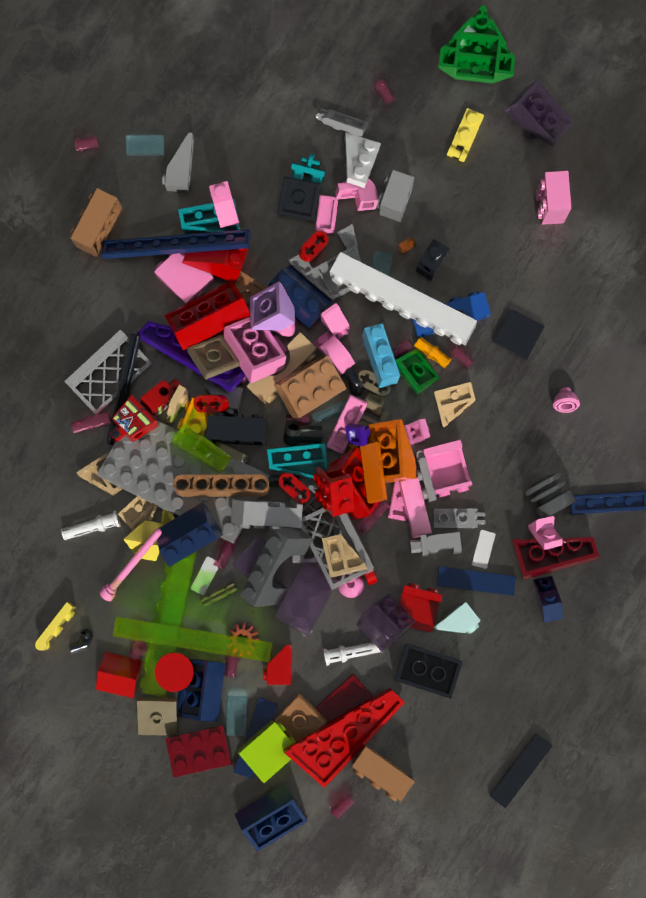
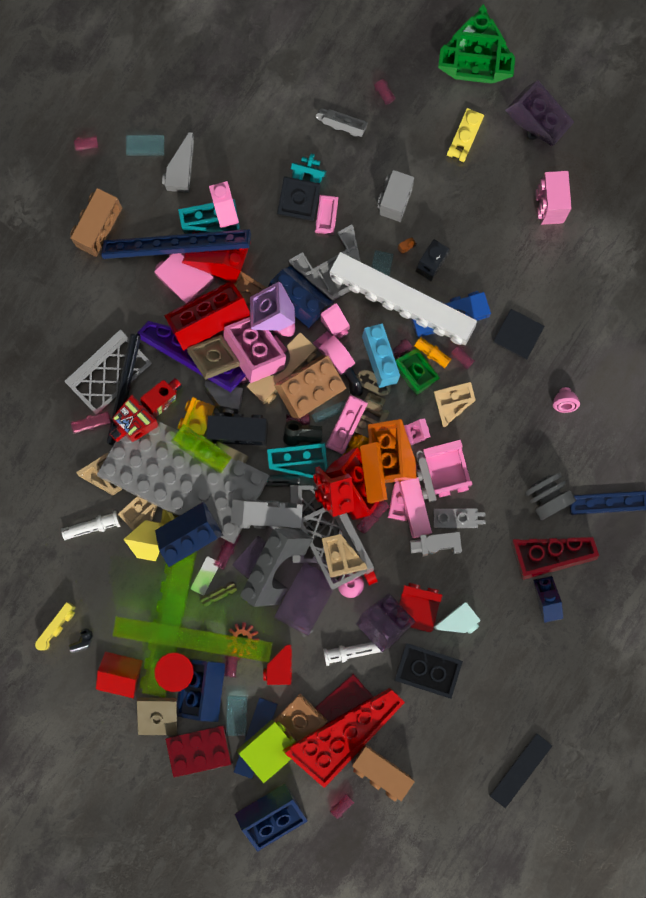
bright pink piece [99,528,162,601] -> none
clear pink pin [129,640,148,660] -> none
tan wing [165,385,190,426] -> none
medium nougat beam [173,474,270,497] -> none
red beam [194,395,229,413] -> none
red beam [278,473,310,504] -> none
red beam [299,231,329,262] -> none
bright pink brick [335,179,379,211] -> none
white wing [344,132,381,188] -> none
dark purple tile [345,423,371,446] -> none
dark blue tile [437,566,516,596] -> none
white sticker [472,530,496,569] -> none
bright pink slope [528,516,562,550] -> none

